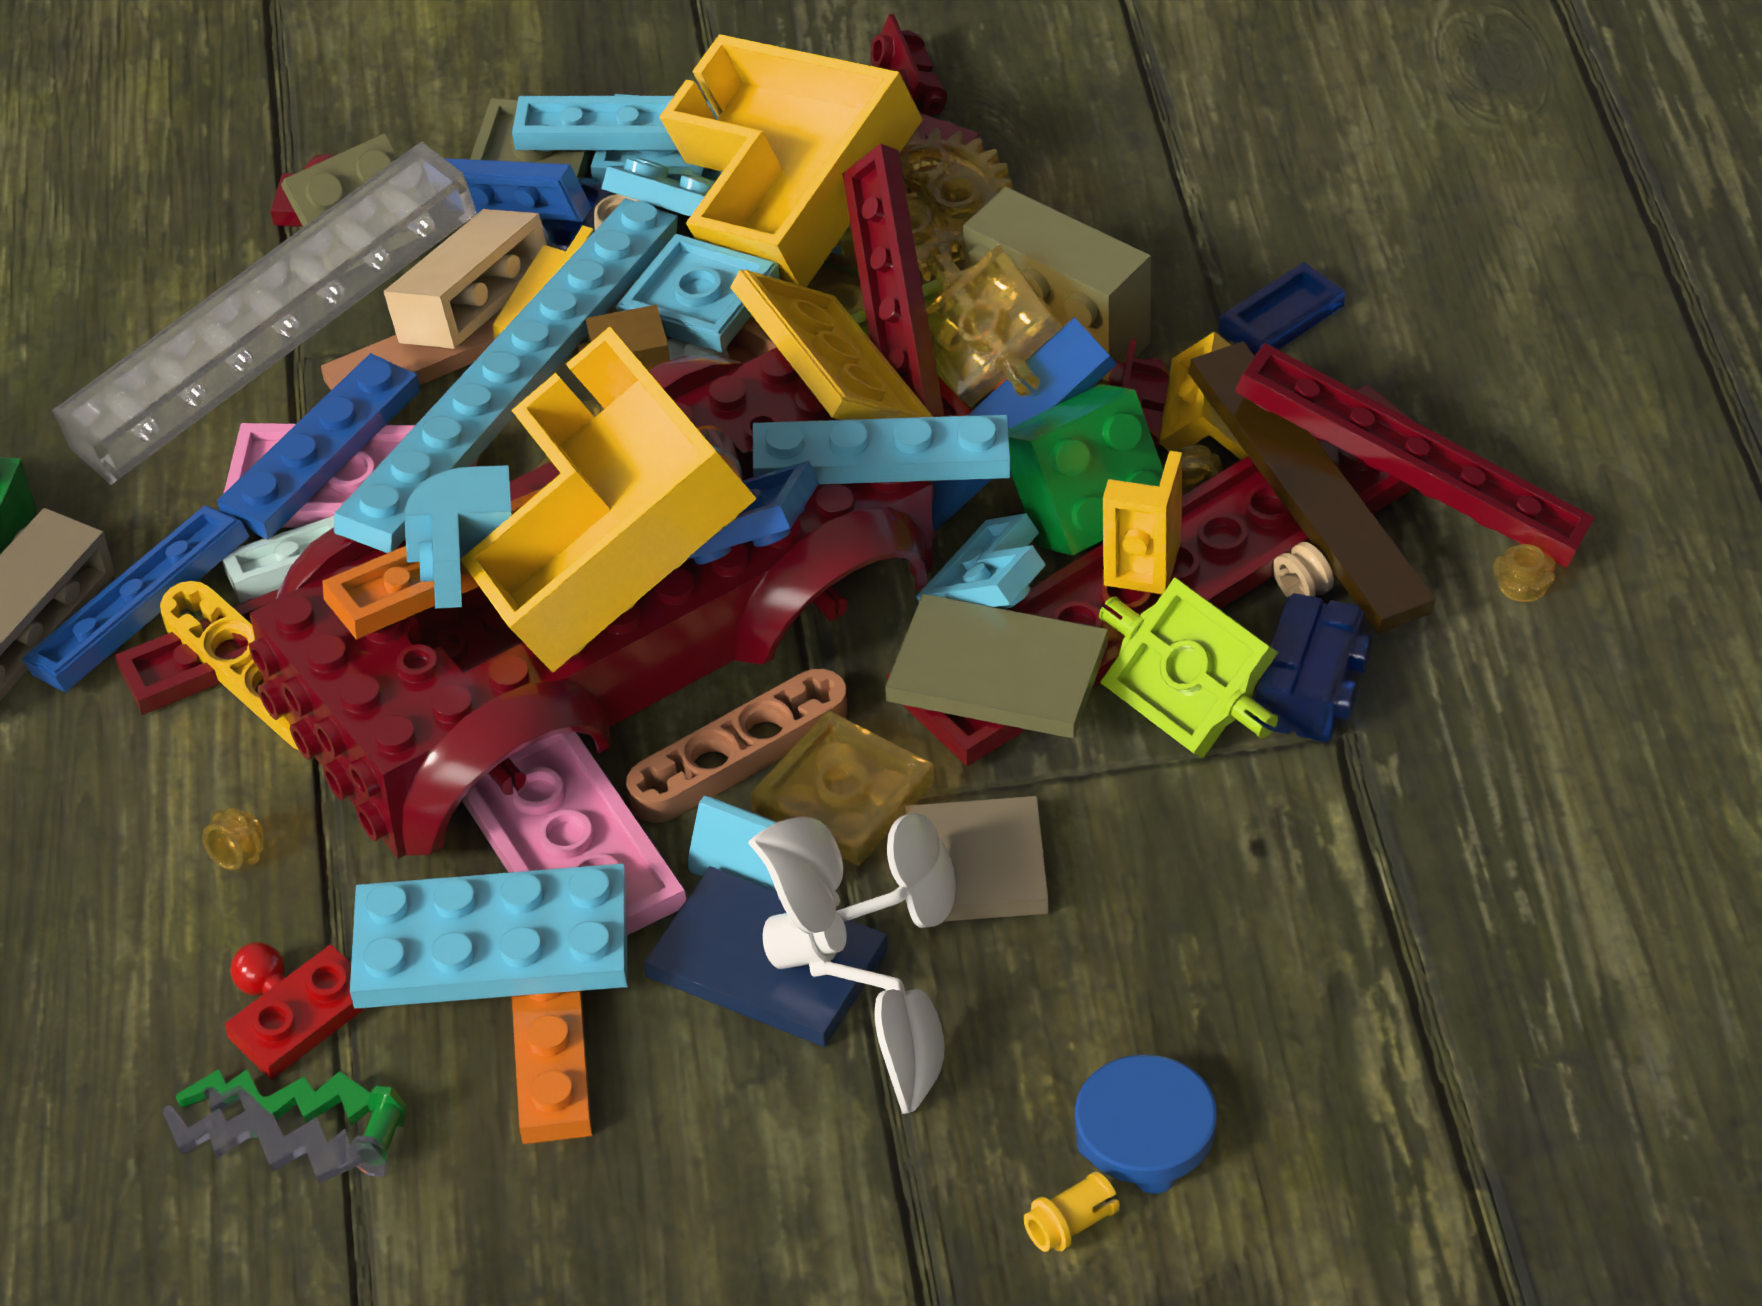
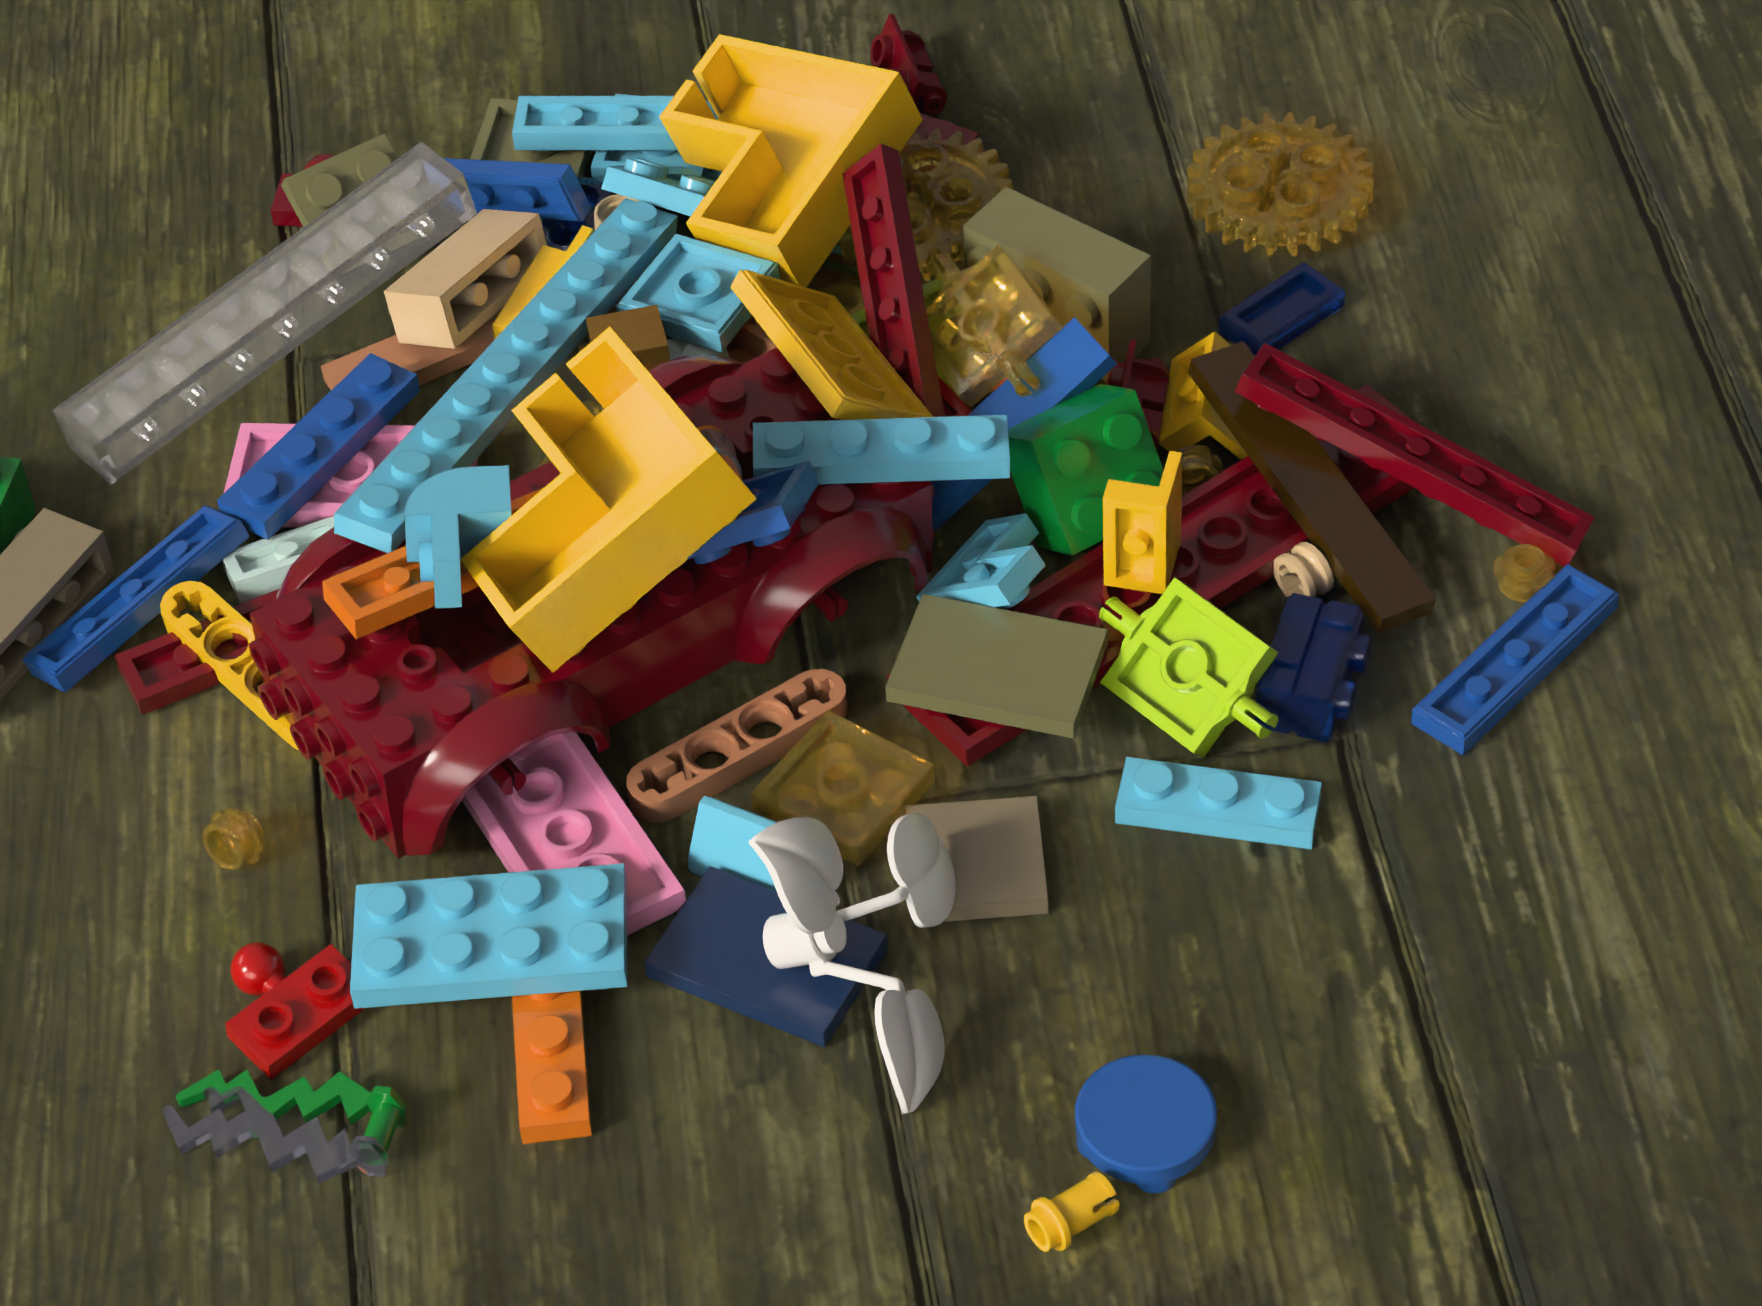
none -> medium azure plate [1115,757,1322,849]
none -> clear yellow gear [1187,112,1374,256]
none -> blue tile [1411,564,1619,755]

